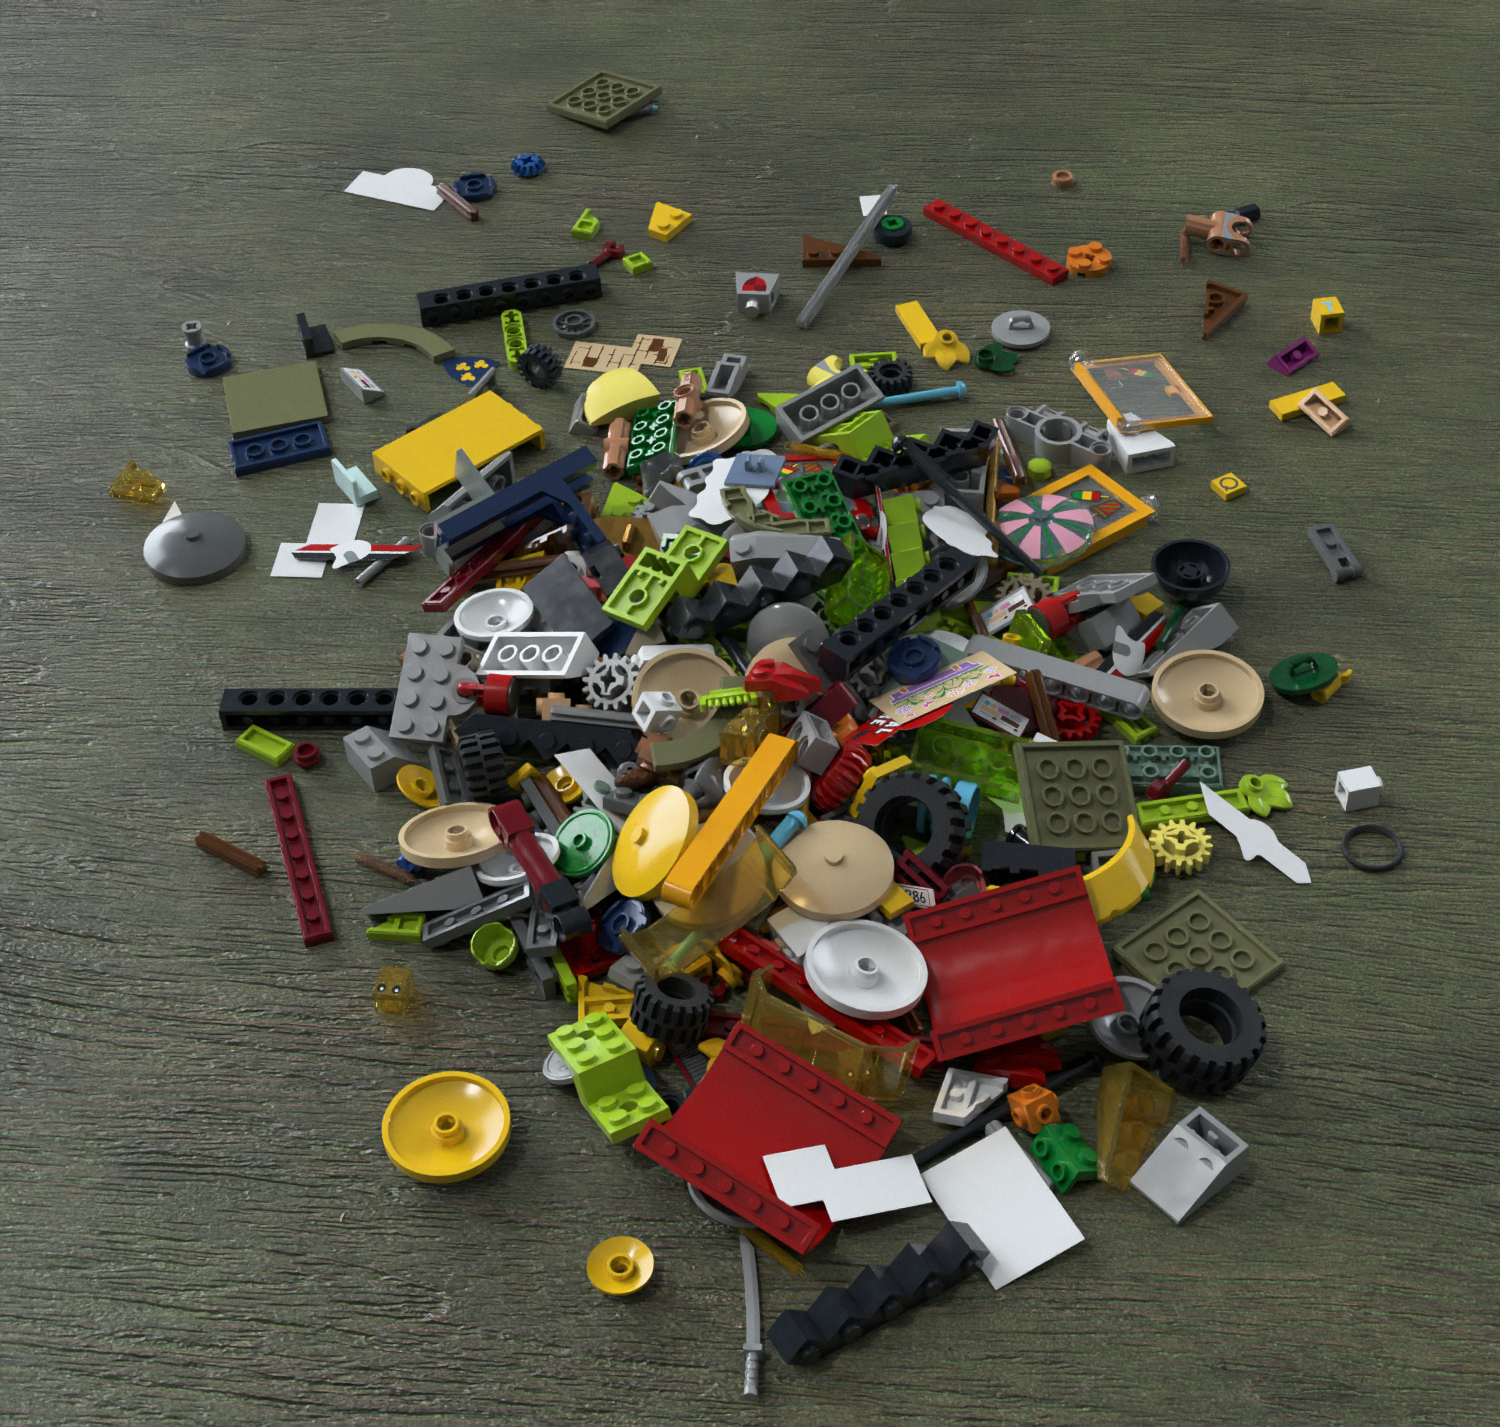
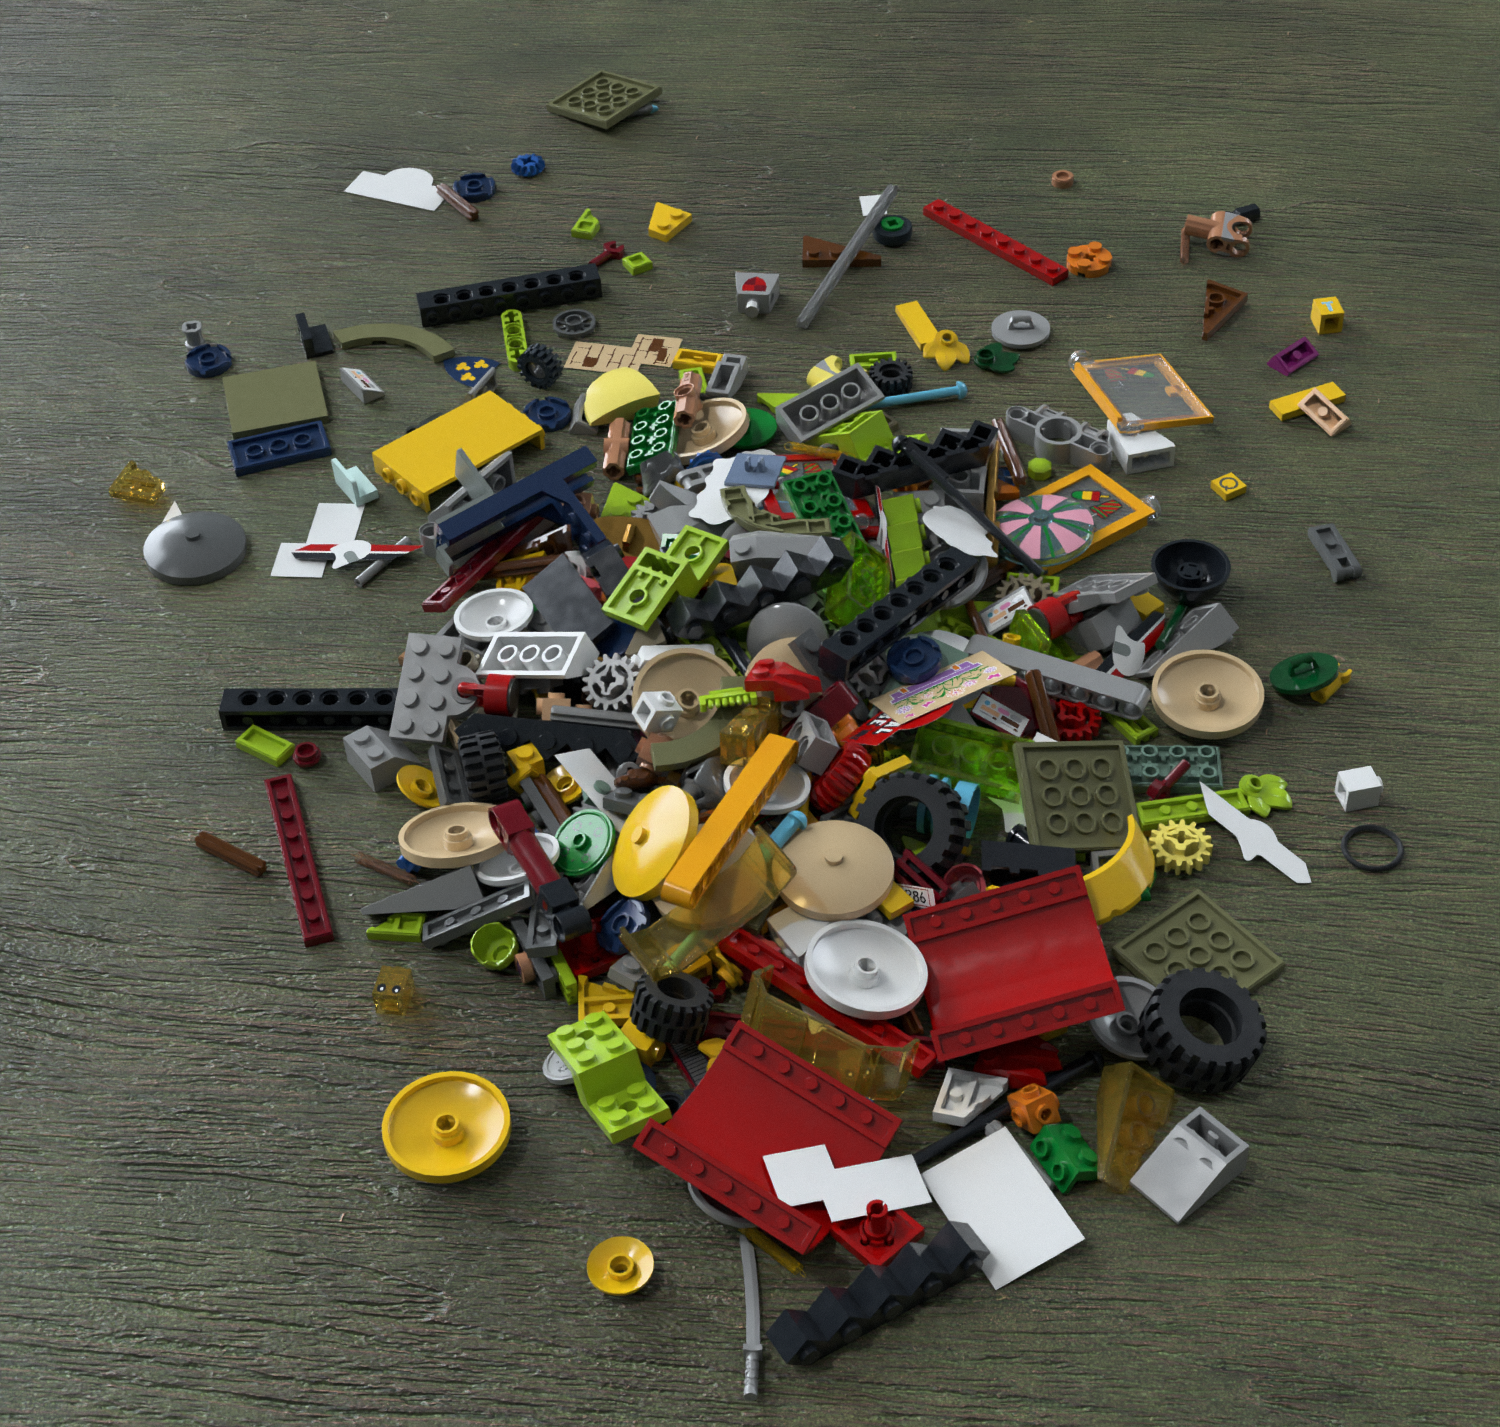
none -> yellow brick [506,742,546,776]
none -> nougat tile [514,952,535,984]
none -> dark blue tile [523,396,571,433]
none -> yellow tile [672,348,724,374]
none -> red plate [830,1199,925,1266]

